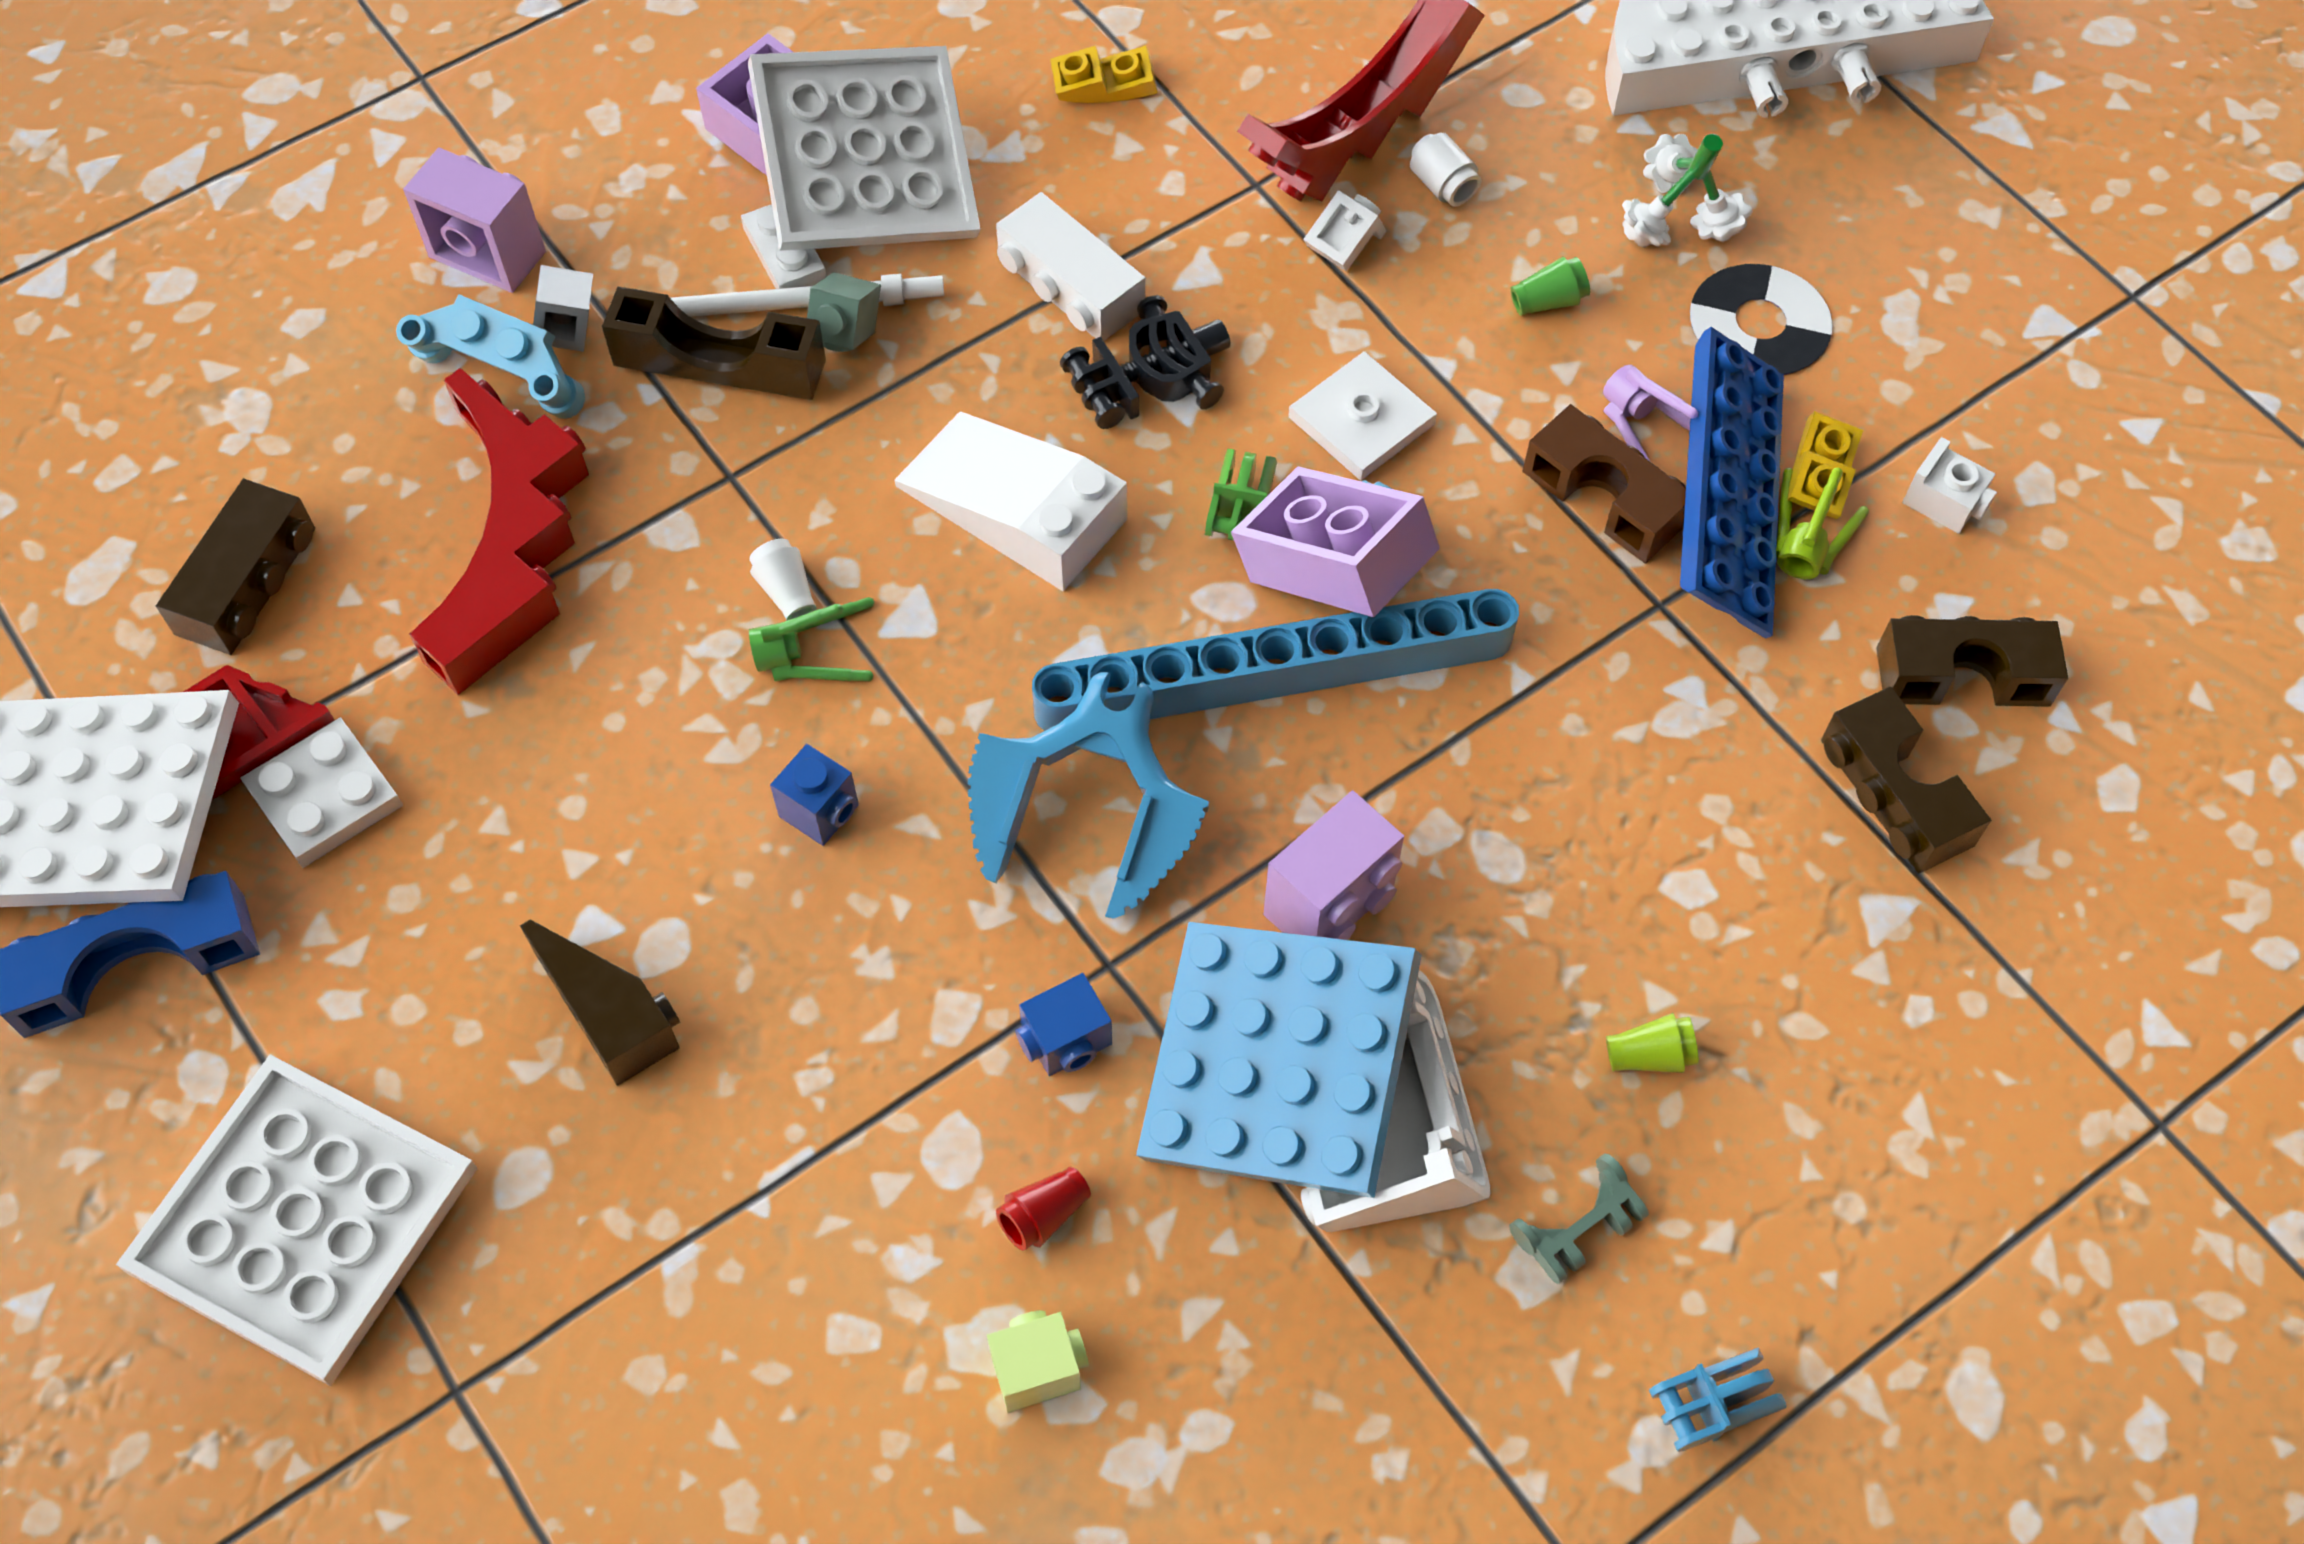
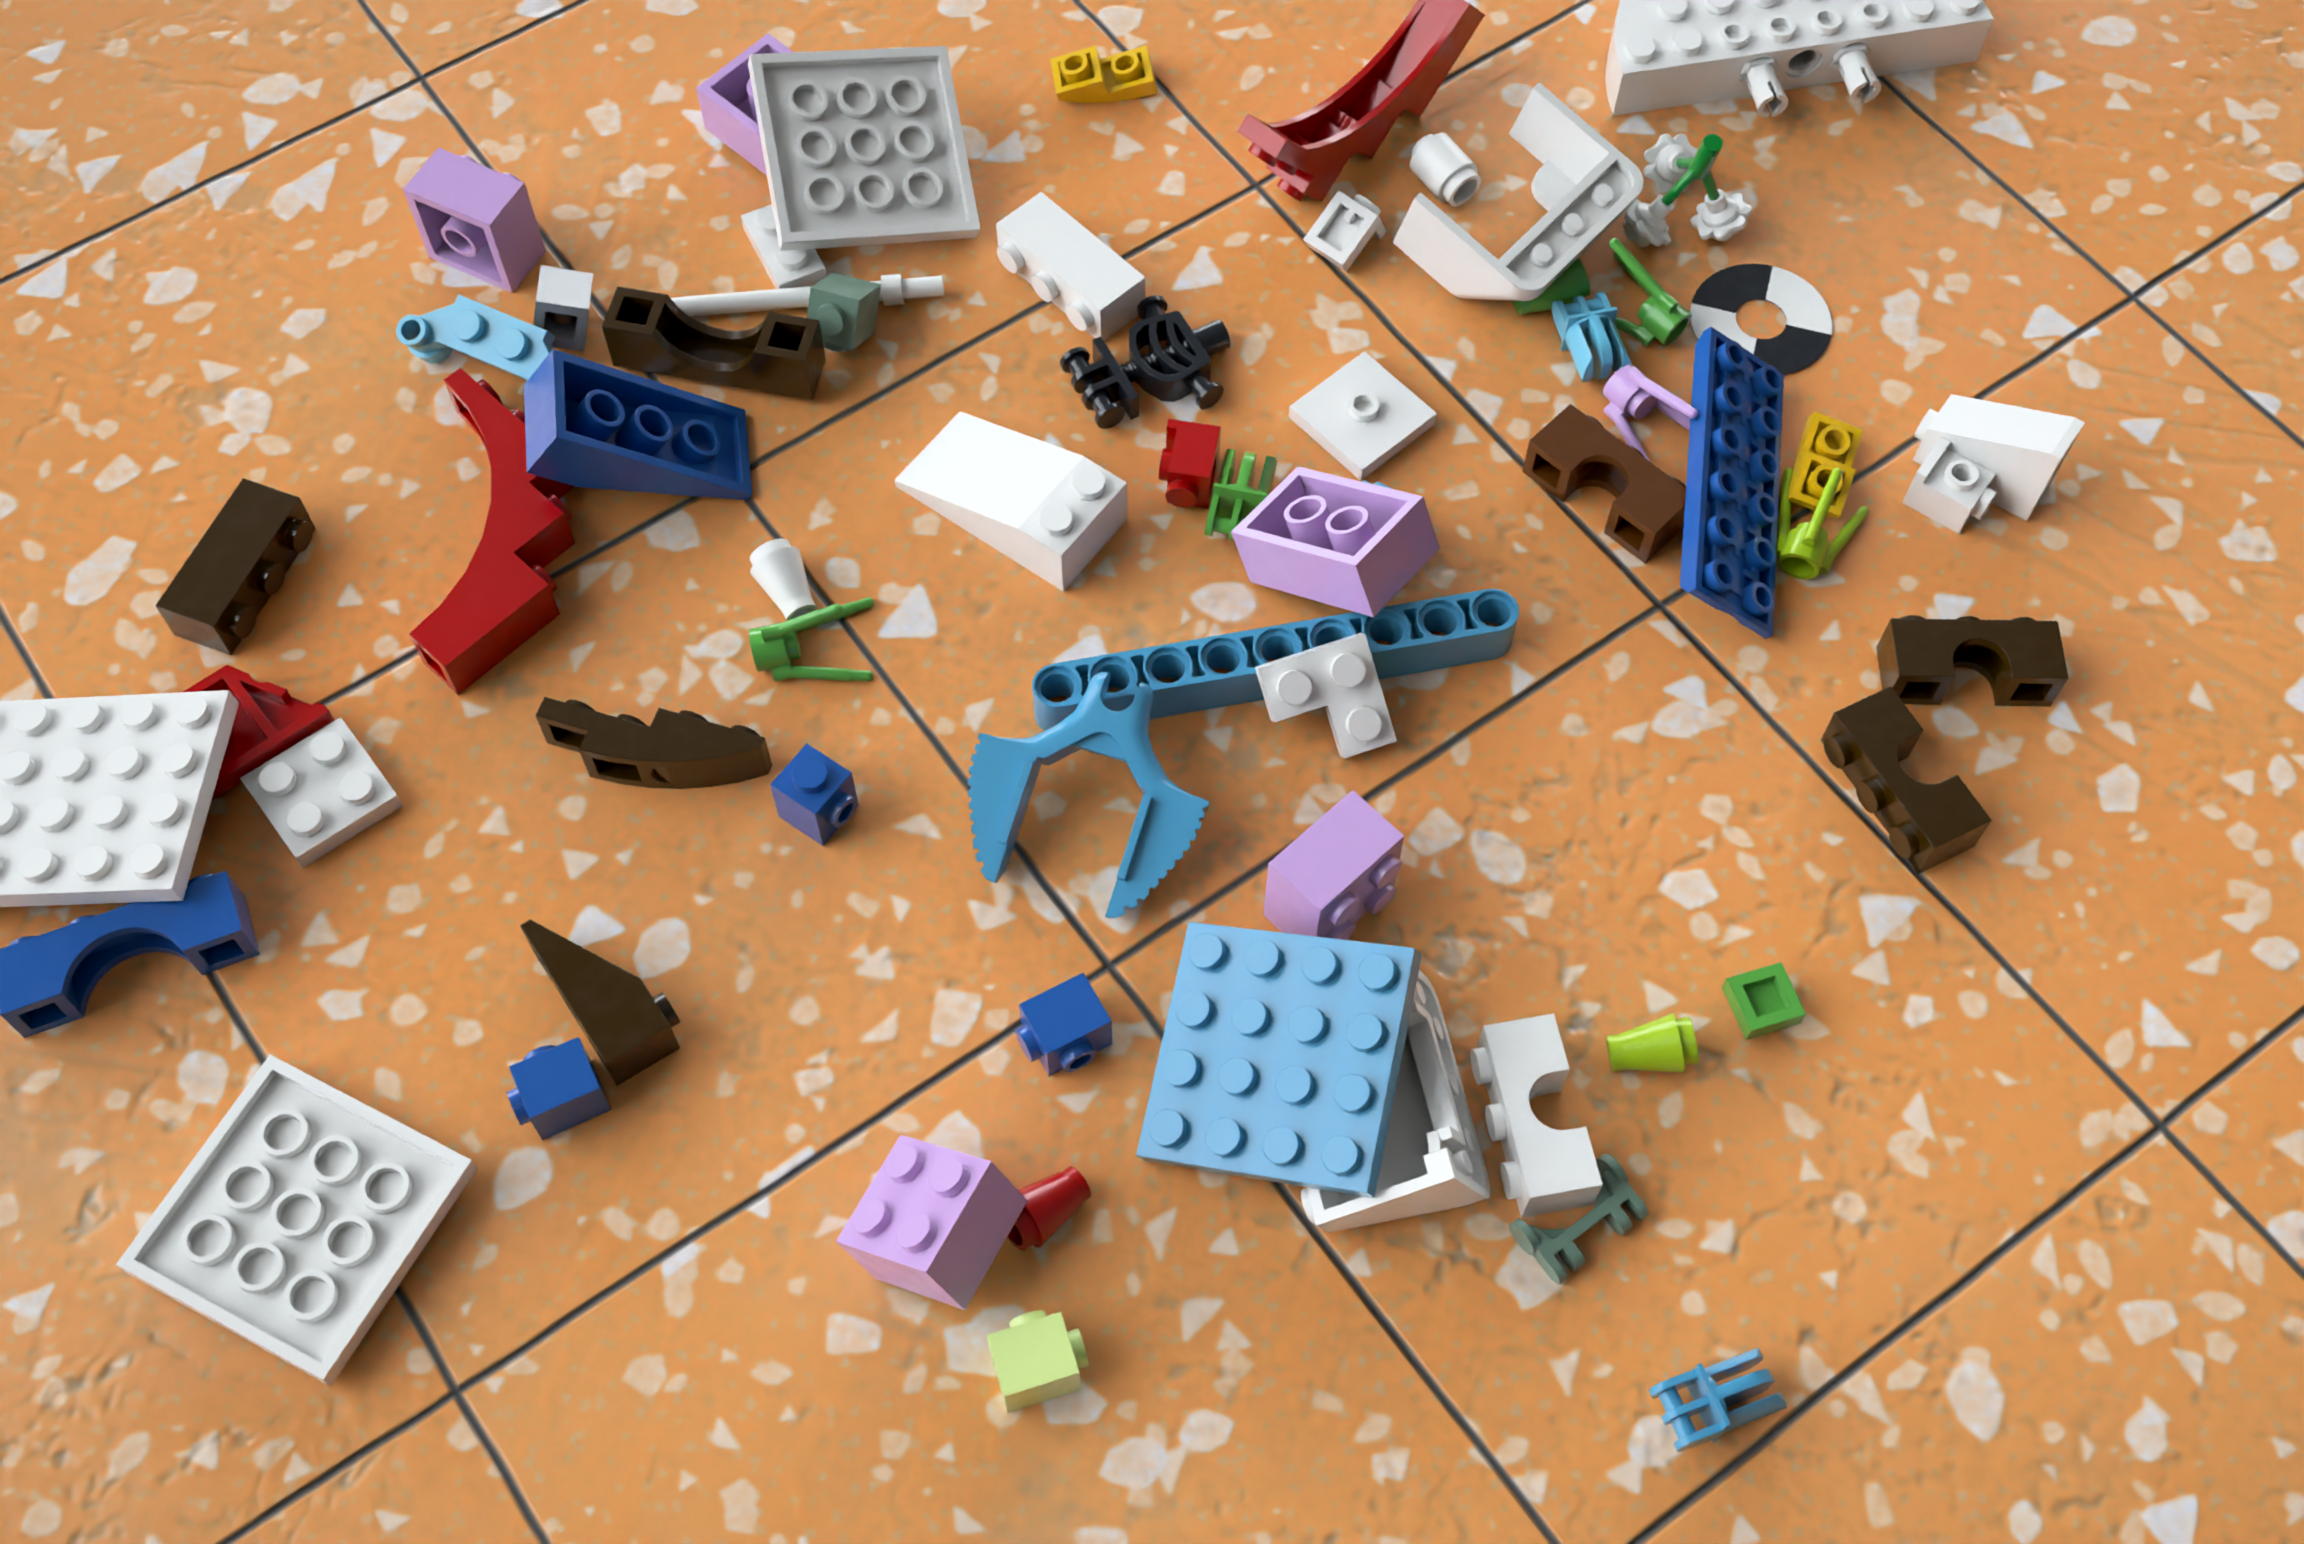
none -> blue brick [507,1037,611,1140]
none -> blue slope [524,349,752,500]
none -> dark brown slope [535,697,772,789]
none -> lavender brick [836,1135,1028,1310]
none -> red brick [1159,419,1221,509]
none -> white plate [1254,633,1397,759]
none -> white windscreen [1392,82,1644,301]
none -> white arch [1470,1013,1603,1218]
none -> medium azure arm [1552,292,1631,383]
none -> bright green plant [1609,238,1692,347]
none -> bright green plate [1722,962,1806,1040]
none -> white slope [1913,394,2085,521]

